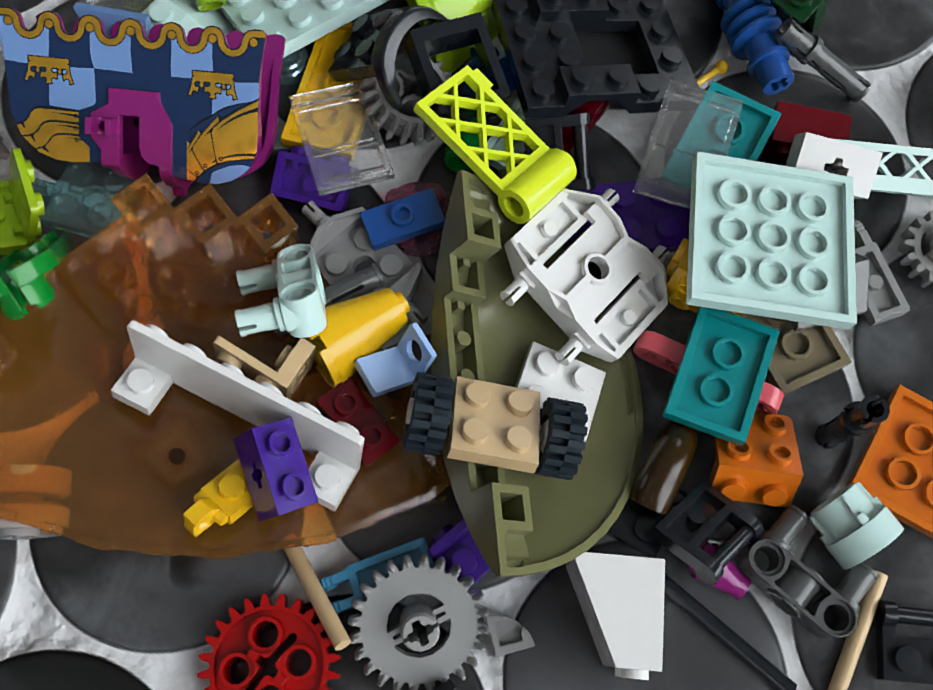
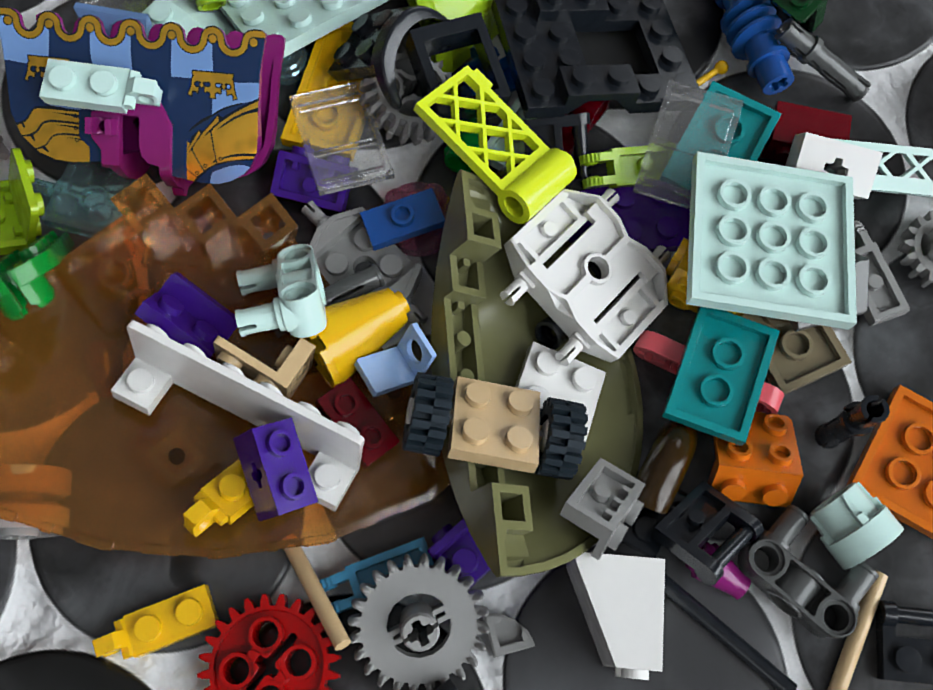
none -> light aqua hinge [39,58,163,114]
none -> yellow hinge [92,584,219,660]
none -> dark purple bracket [134,272,237,359]
none -> black hinge [535,316,569,350]
none -> light grey bracket [560,457,646,560]
none -> lime hinge [579,143,676,189]

